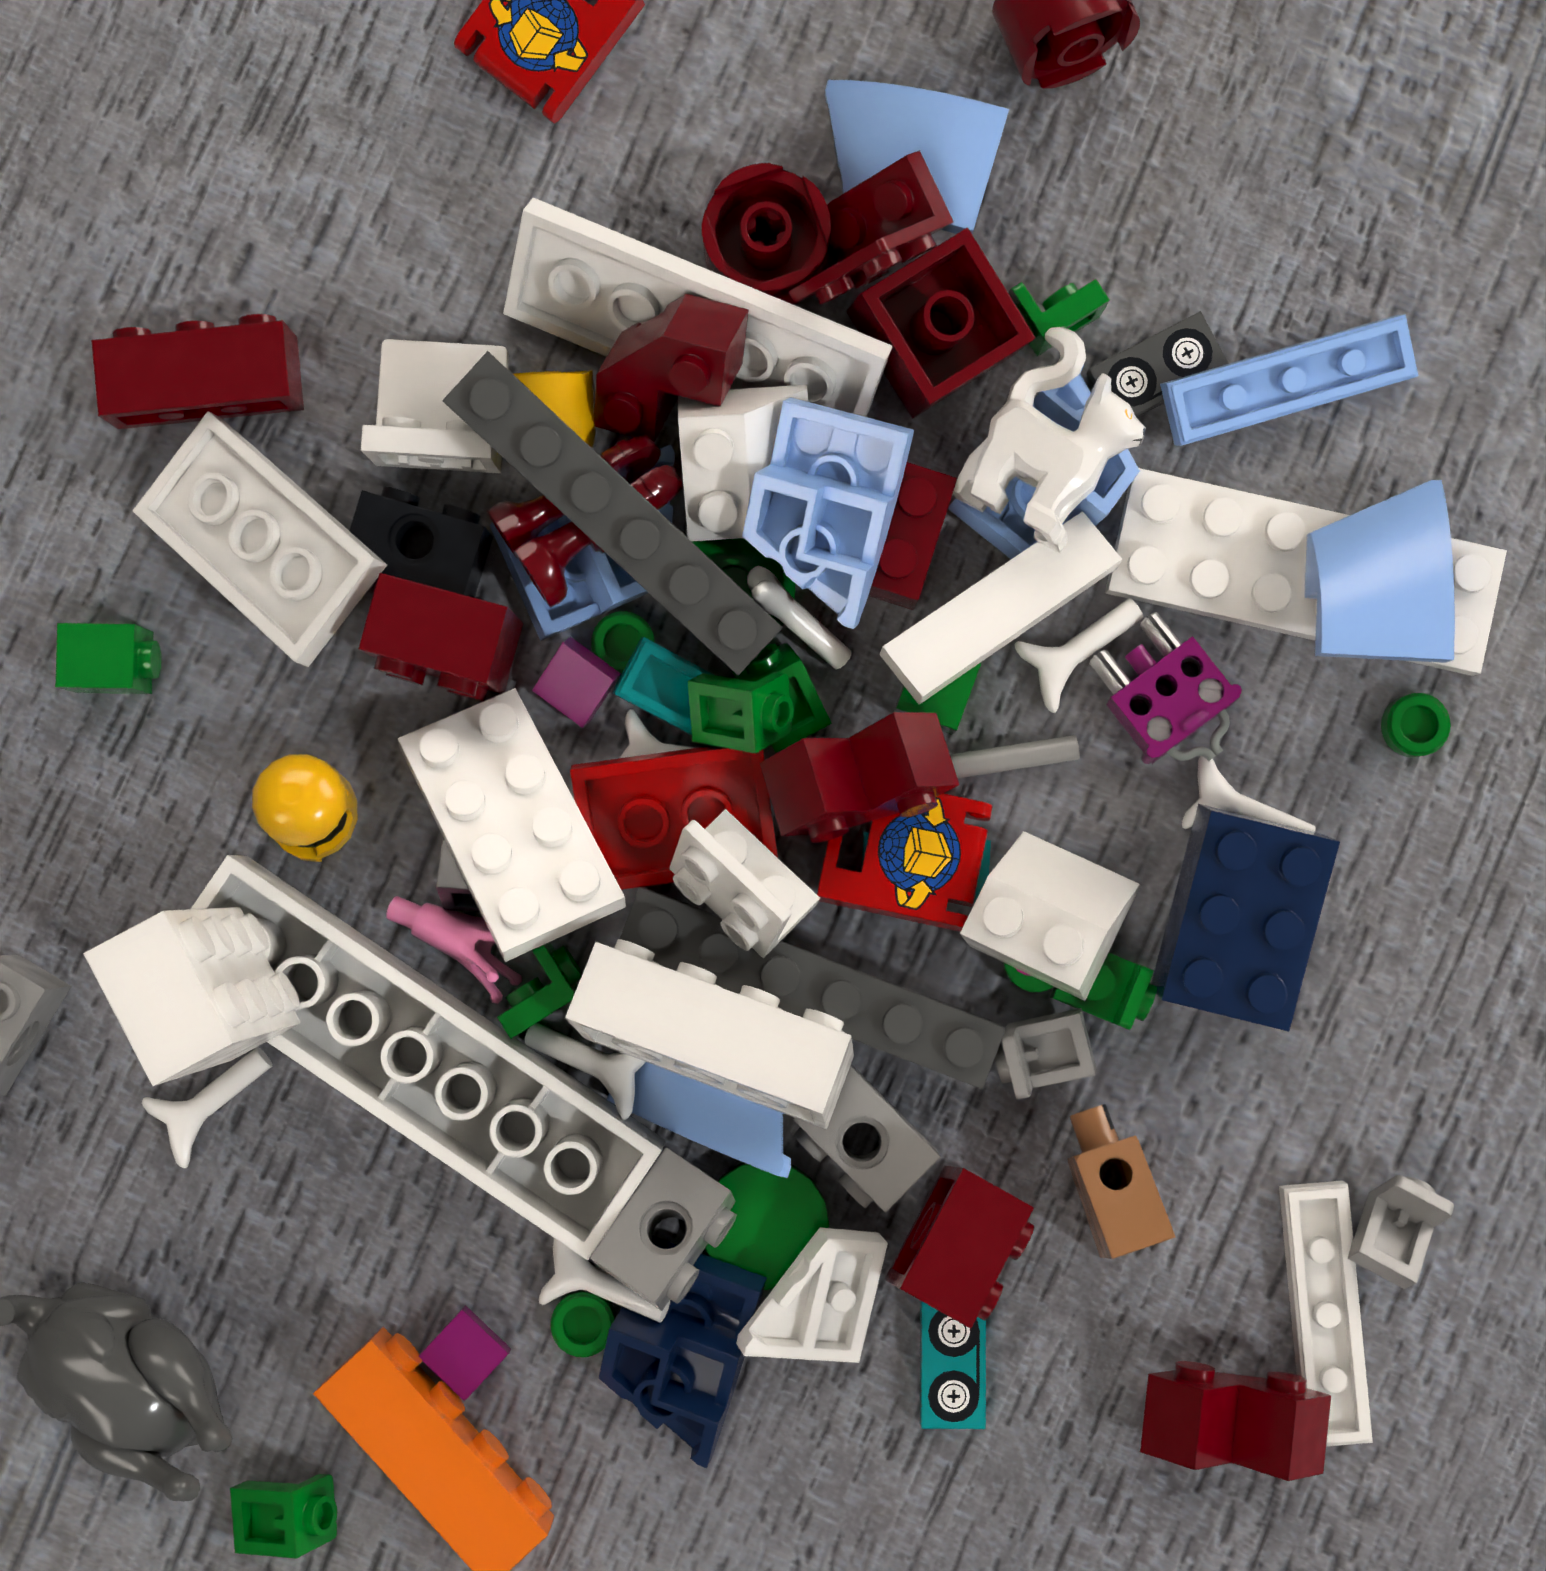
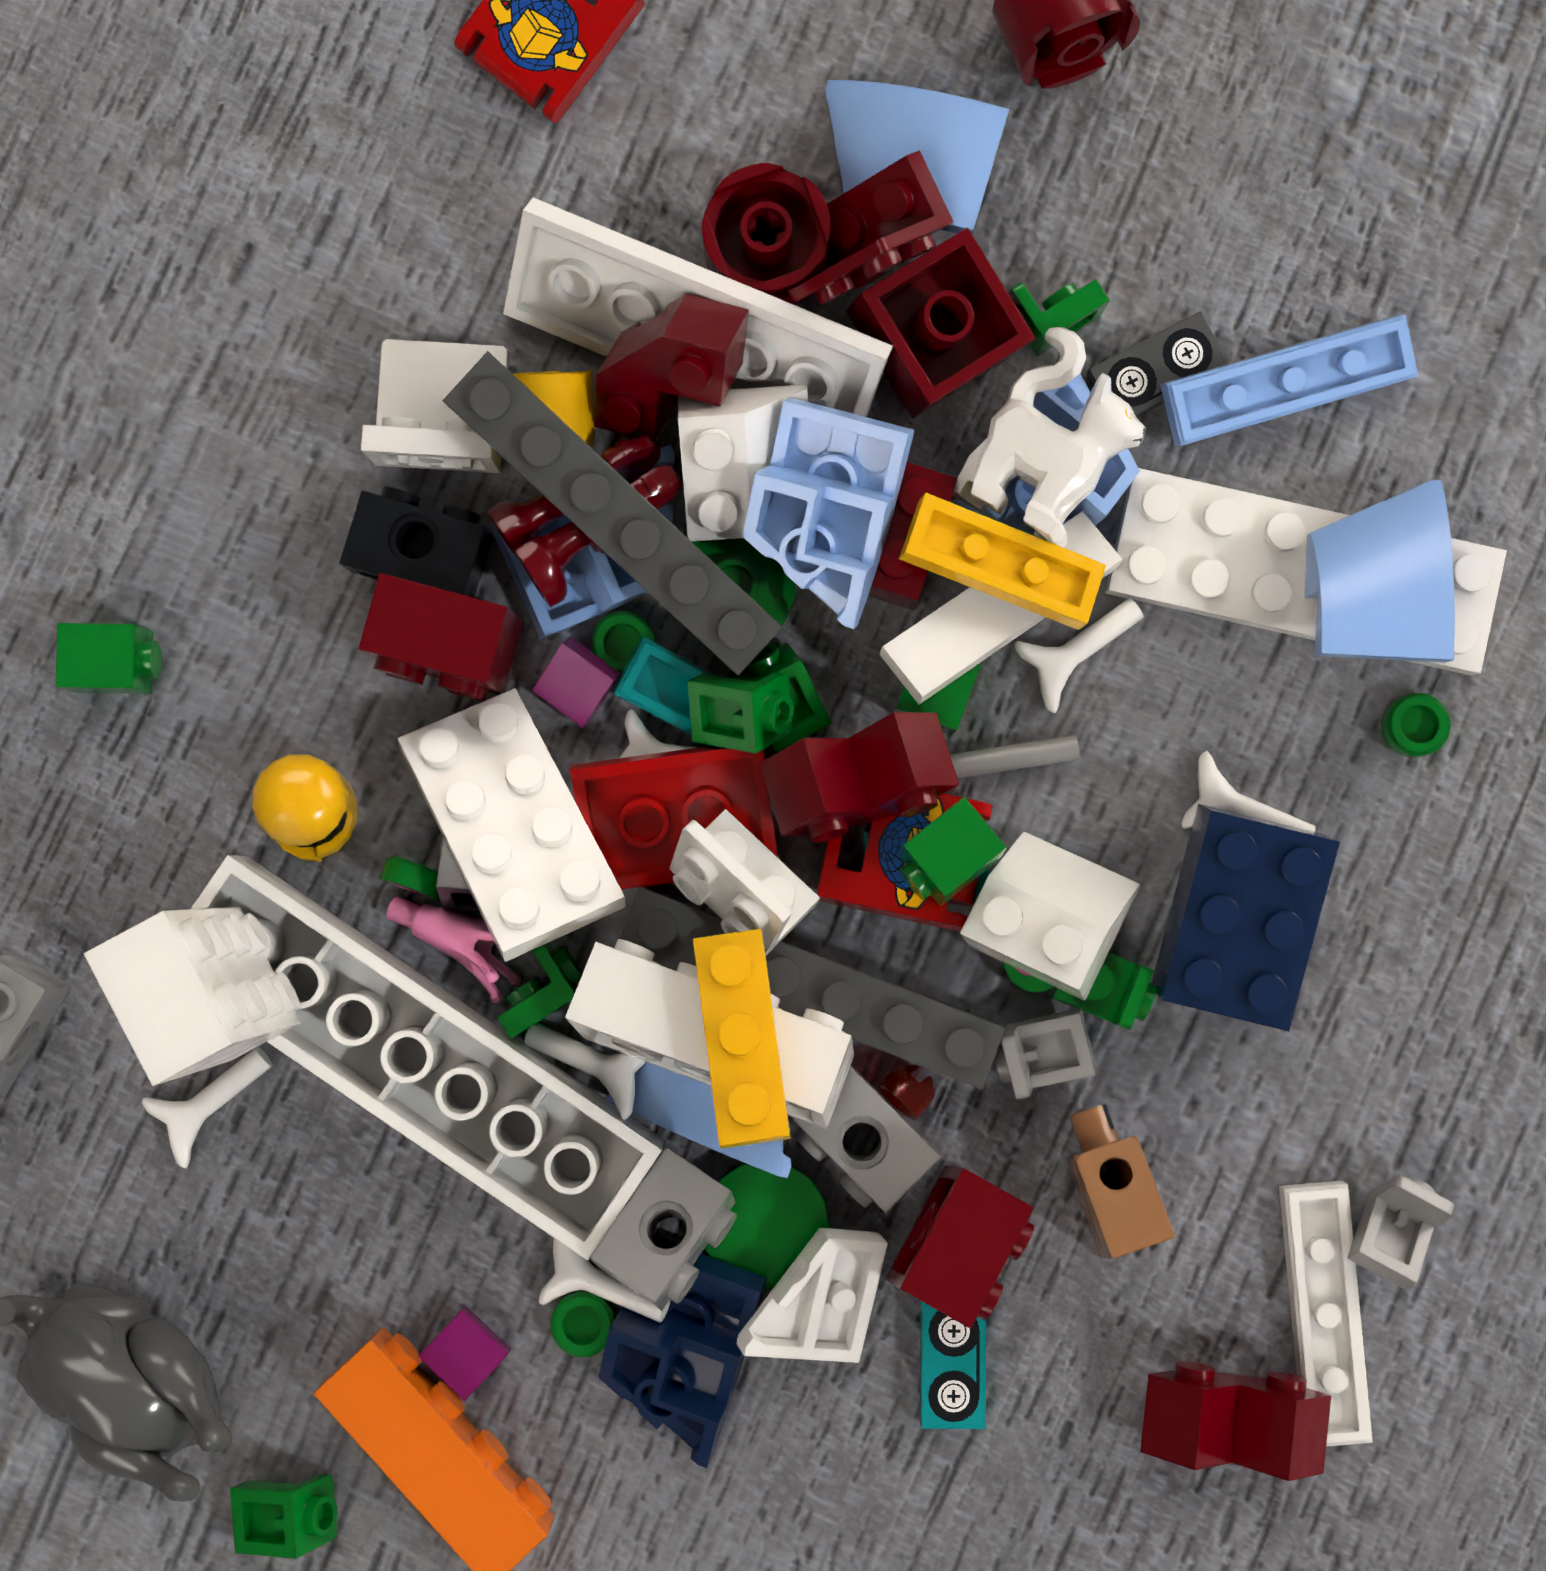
dark red brick [91,314,304,429] -> none
white plate [133,411,387,667] -> none
white piece [747,566,851,670] -> none
magenta piece [1089,612,1242,764] -> none
none -> green tile [379,855,440,901]
none -> yellow plate [693,929,791,1149]
none -> clear red hinge [878,1064,936,1121]
none -> yellow plate [899,493,1106,630]
none -> green brick [899,797,1007,907]

